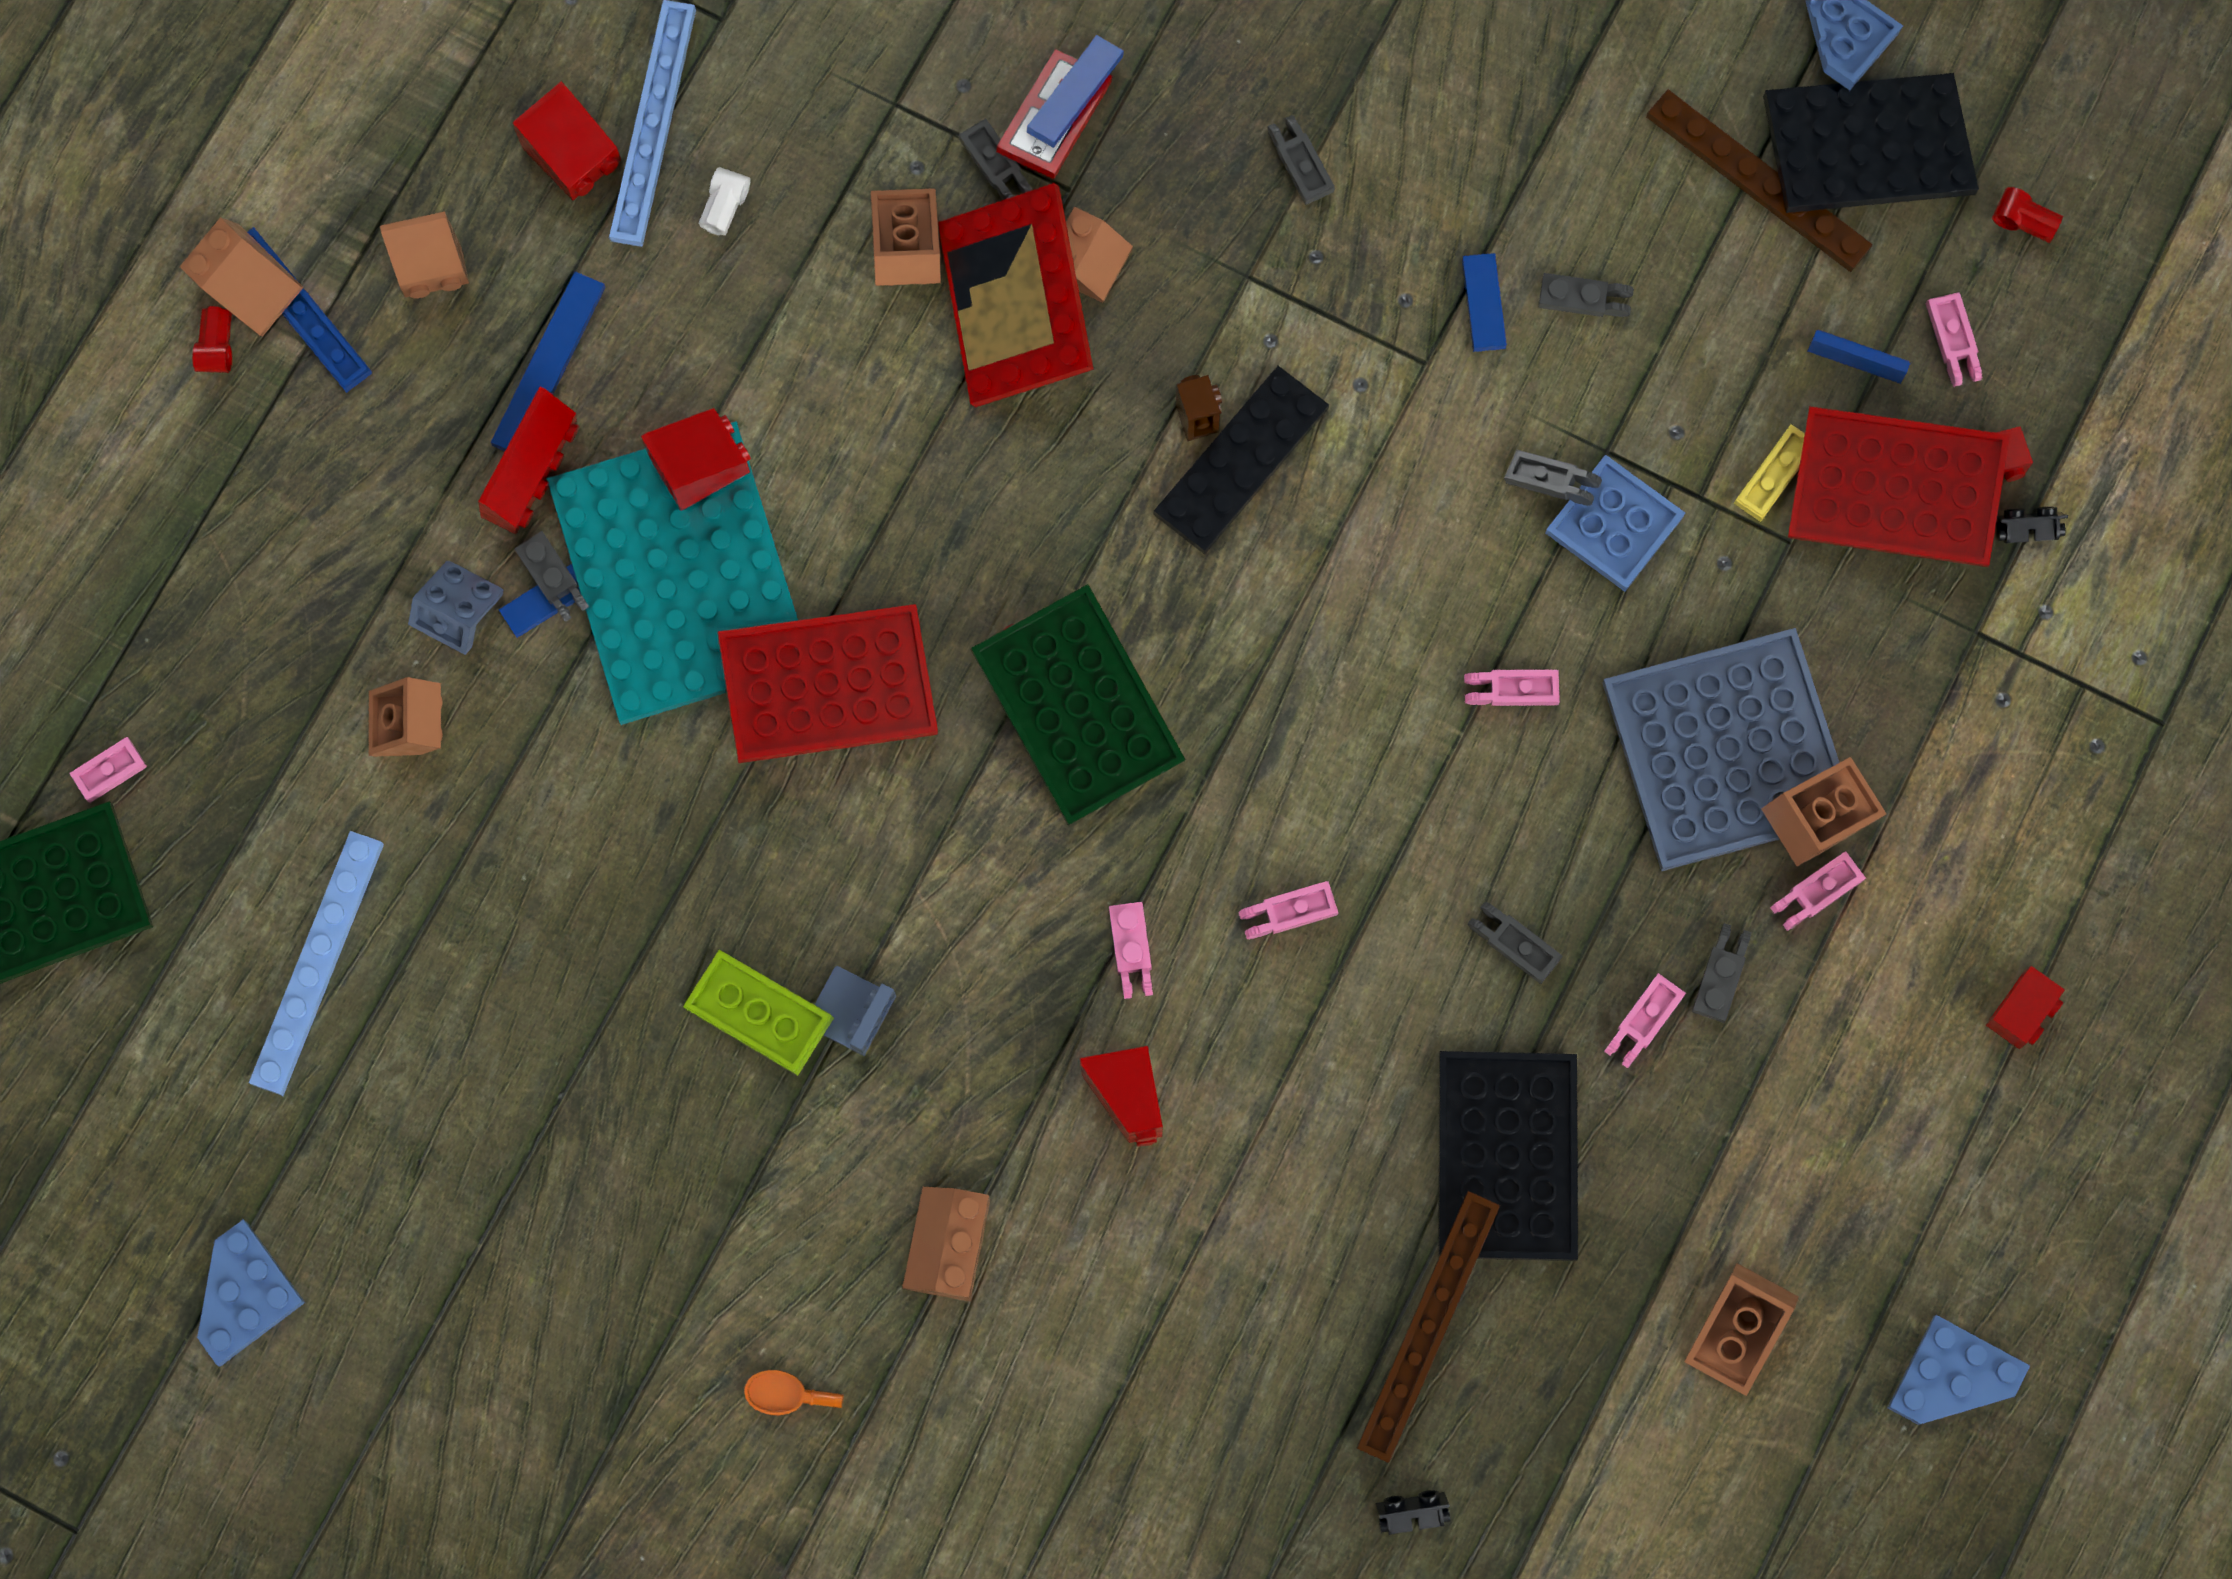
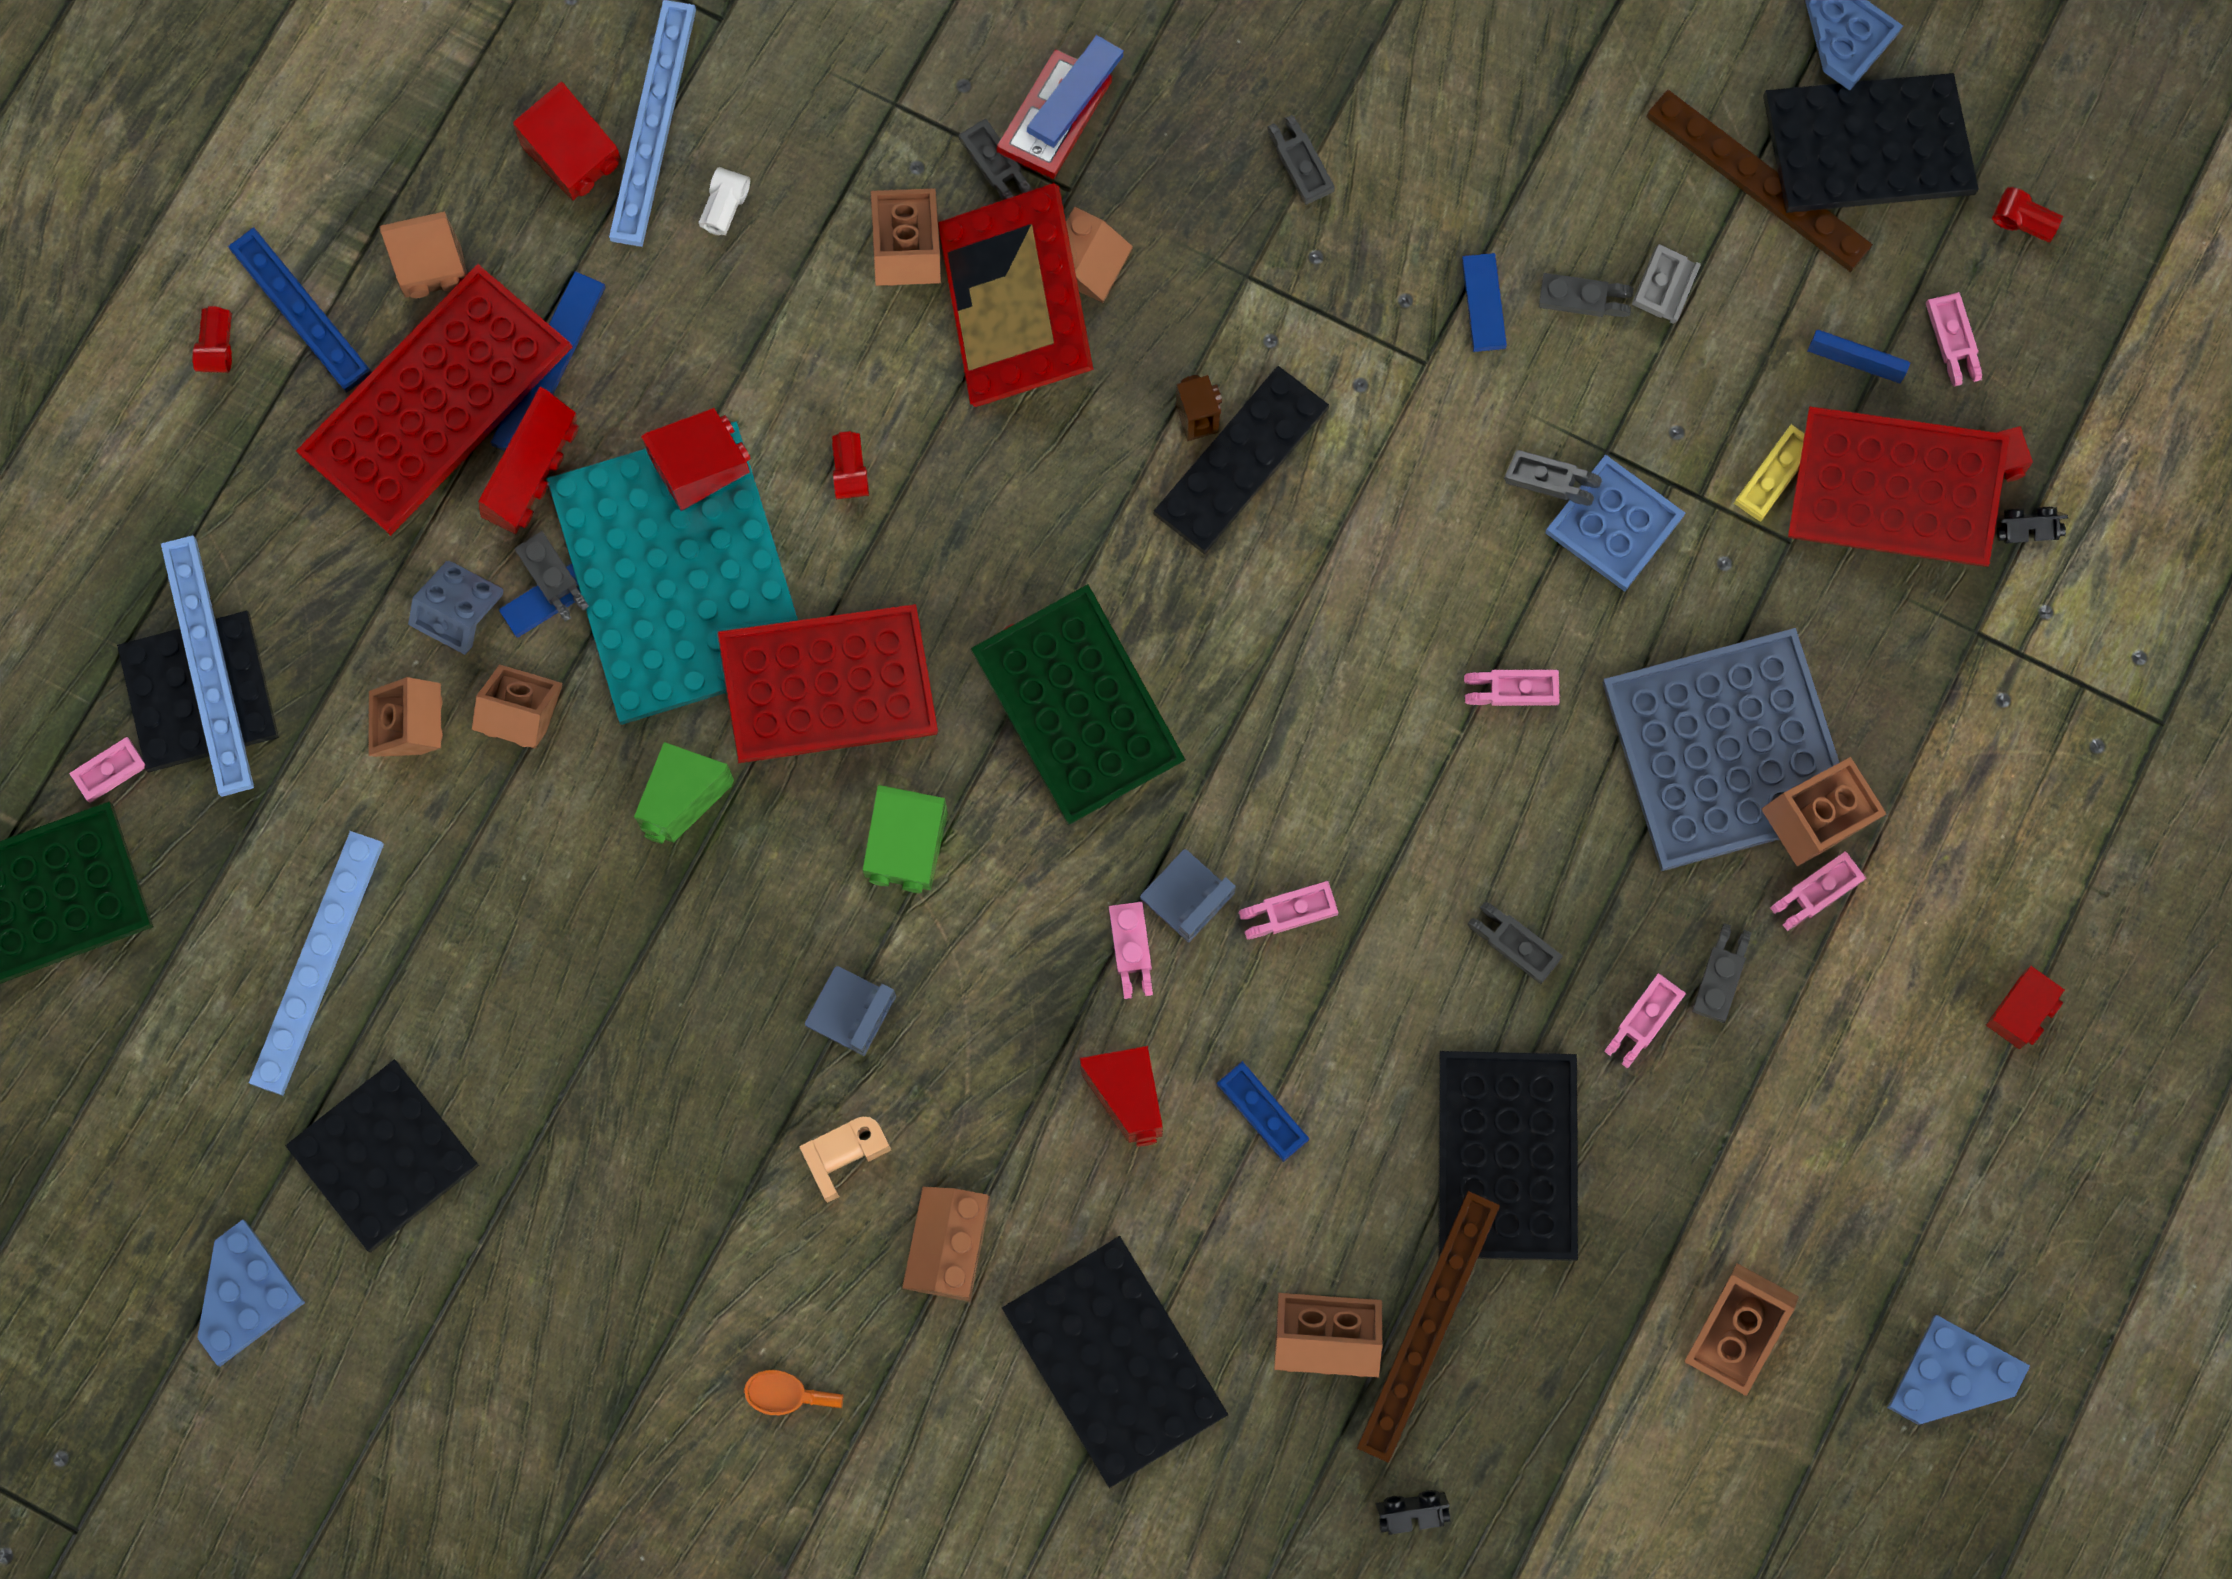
nougat slope [180,217,304,336] -> none
lime tile [683,950,834,1076] -> none
none -> black plate [117,610,279,773]
none -> light blue plate [161,535,254,797]
none -> black plate [285,1059,480,1253]
none -> red plate [296,264,573,536]
none -> nougat slope [472,664,562,748]
none -> bright green slope [634,742,734,844]
none -> light nougat piece [799,1116,891,1203]
none -> red piece [832,431,869,500]
none -> bright green slope [863,785,948,893]
none -> black plate [1001,1236,1229,1489]
none -> sand blue bracket [1140,849,1236,943]
none -> blue tile [1216,1061,1309,1162]
none -> nougat slope [1274,1293,1382,1377]
none -> light grey plate [1632,244,1701,324]

